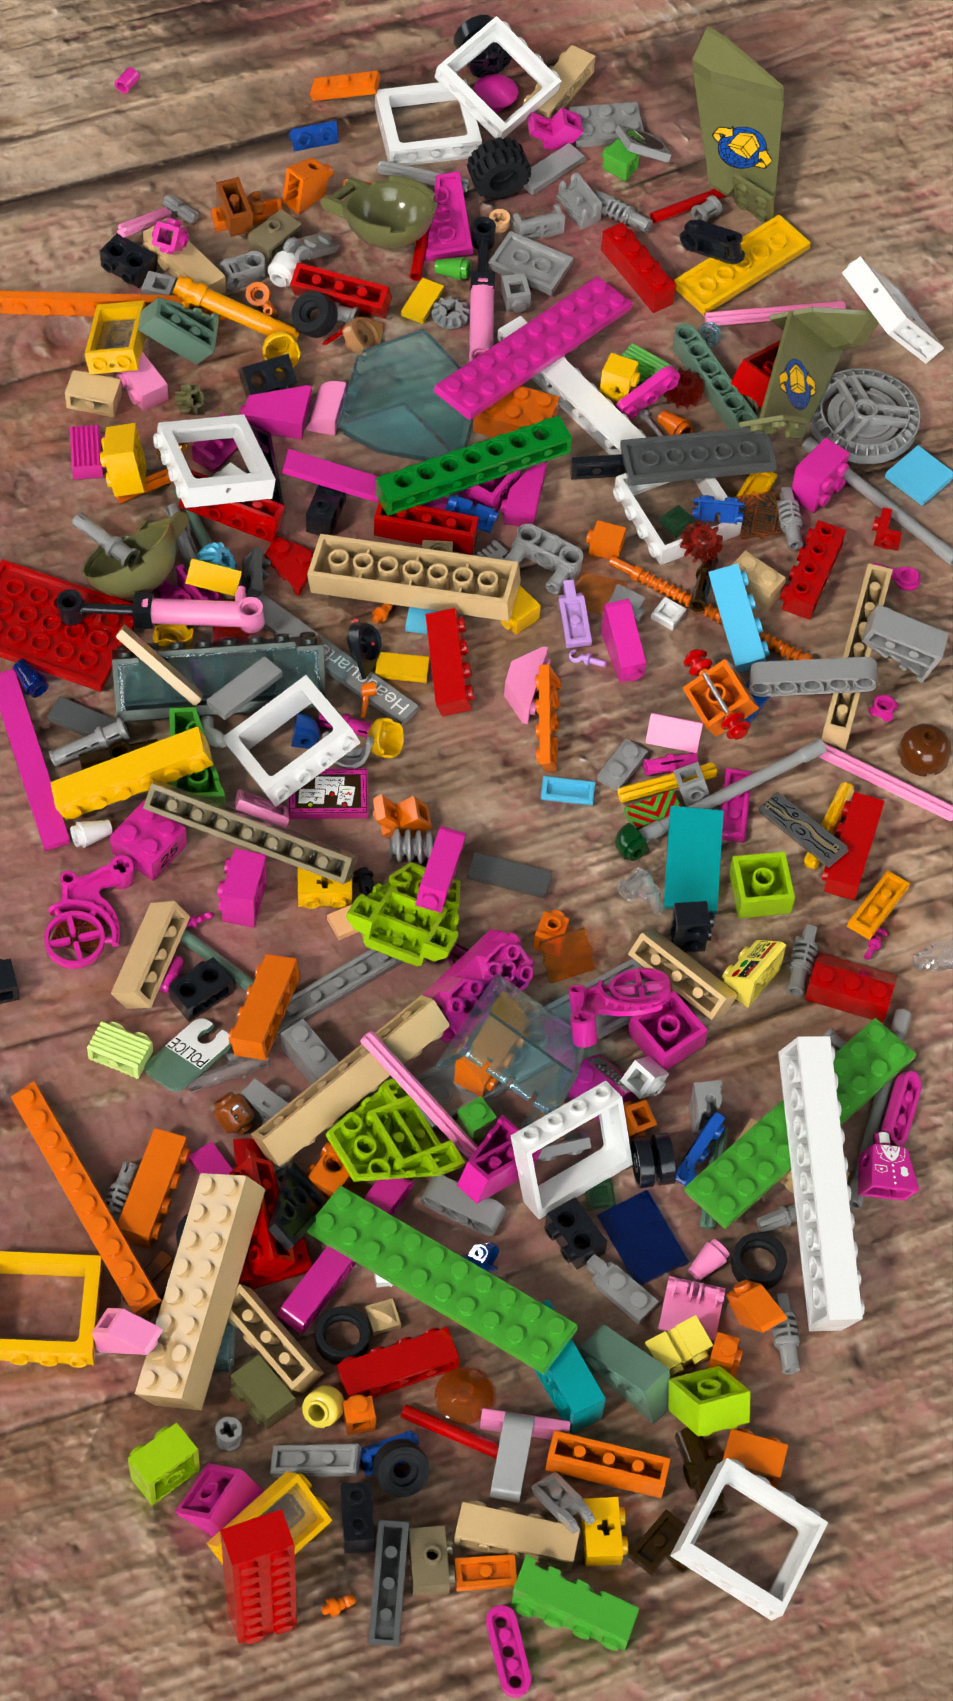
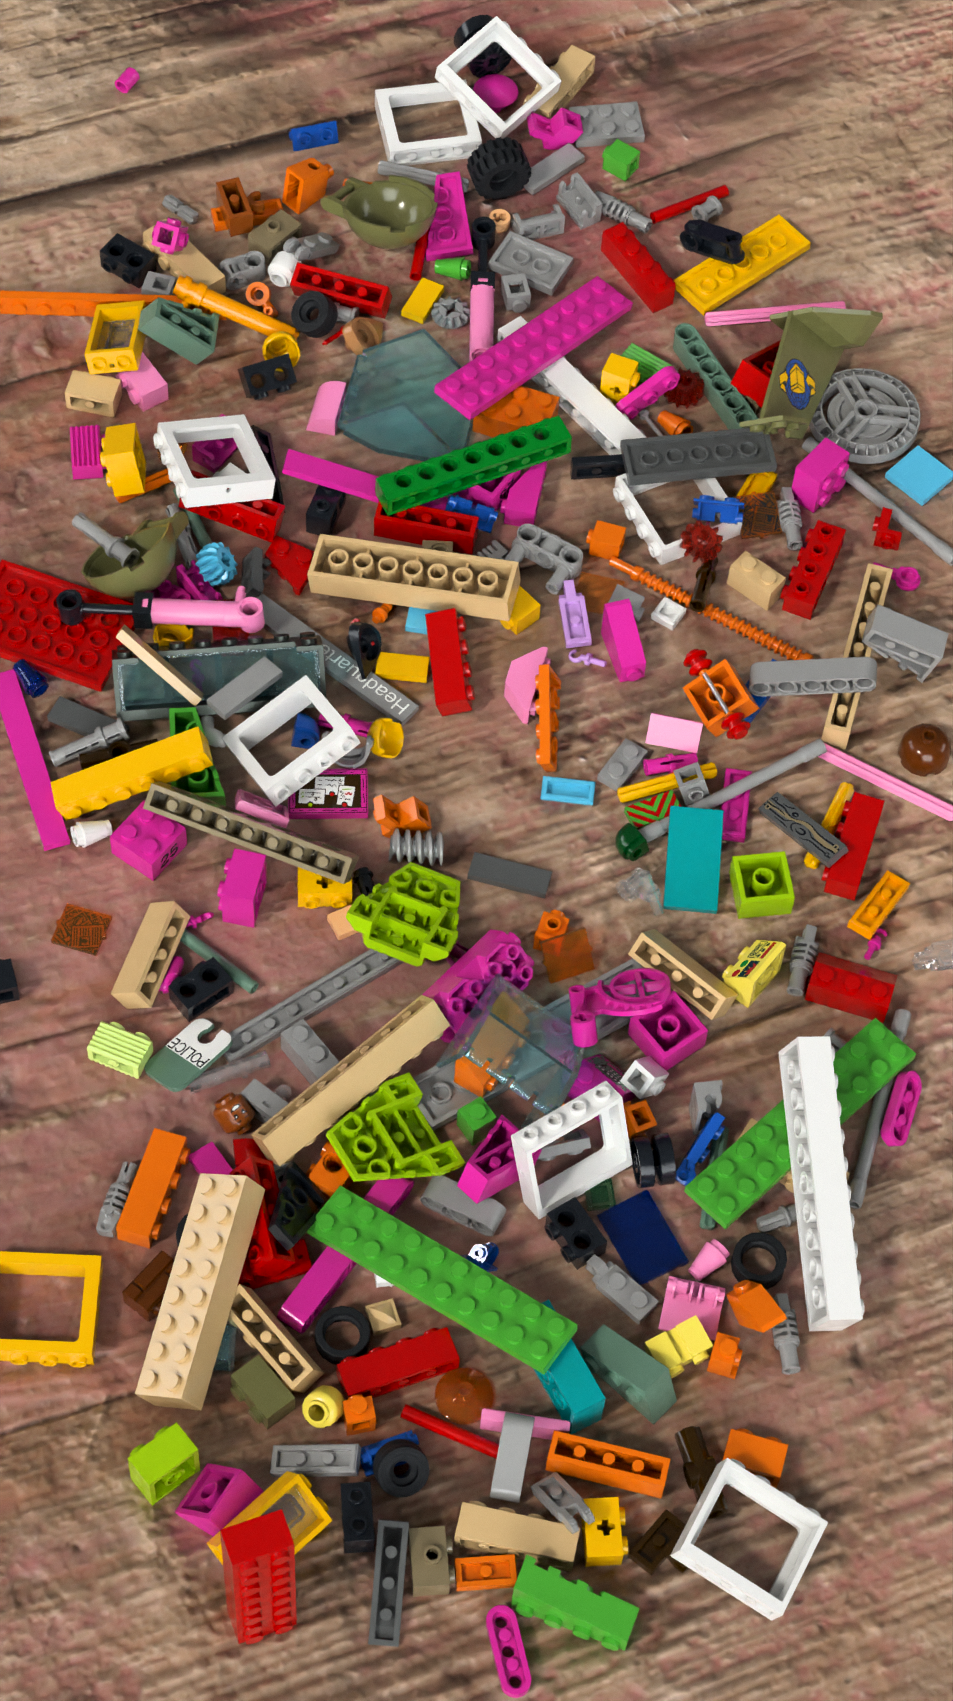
orange plate [11,1081,162,1316] -> none
dark pink piece [44,855,134,969] -> none
bright pink slope [92,1308,163,1355] -> none
bright pink axle [117,207,172,238] -> none
olive gear [174,384,205,415] -> none
yellow tile [185,559,242,596] -> none
light grey bush [215,1416,243,1452] -> none
orange brick [229,954,301,1061] -> none
dark pink slope [240,385,312,440] -> none
orange plate [310,71,381,101] -> none
orange piece [321,1594,356,1617] -> none
orange hand [360,682,376,718] -> none
bright pink axle [360,1031,478,1160] -> none
dark pink slope [415,826,466,913] -> none
tile [615,124,672,163] -> none
clear green tile [659,505,696,538] -> none
lime brick [668,1365,750,1437] -> none
black brick [670,901,714,953] -> none
olive piece [692,27,784,222] -> none
clear light blue bush [699,322,721,347] -> none
medium azure brick [708,563,770,673] -> none
white piece [842,256,944,364] -> none
dark pink torso [858,1132,919,1201] -> none
dark pink plate [869,695,899,722] -> none

